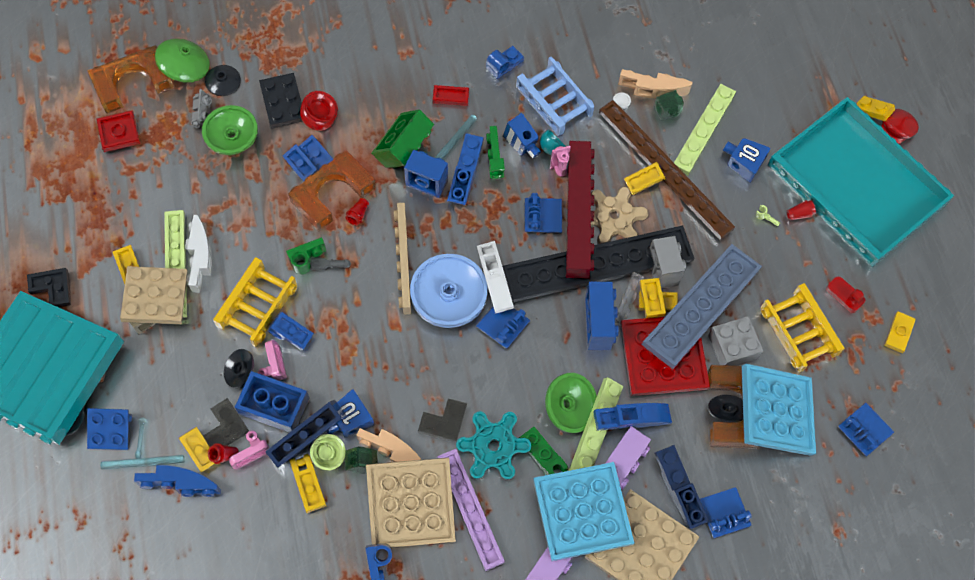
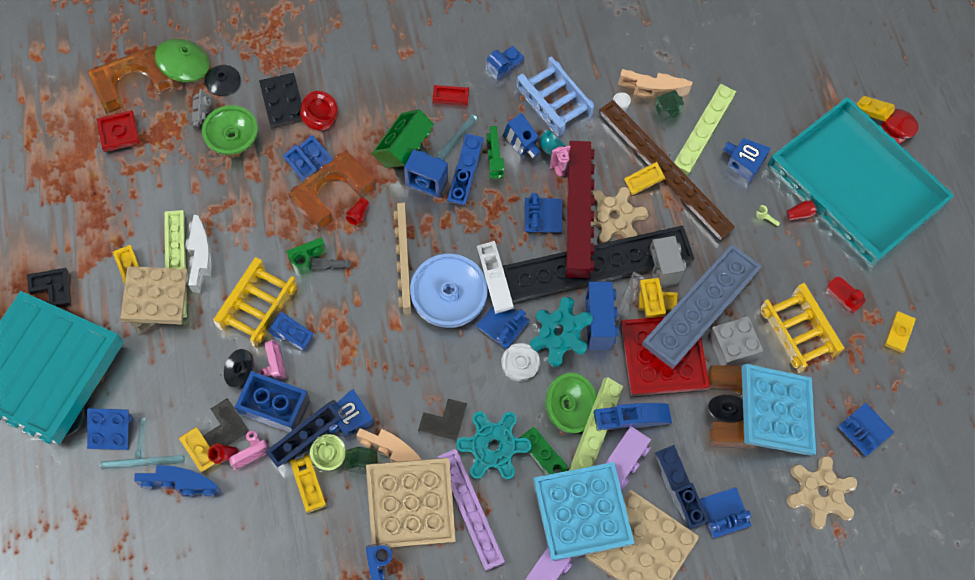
none -> white tile [501,343,540,382]
none -> teal plate [530,297,593,367]
none -> tan plate [786,456,858,530]

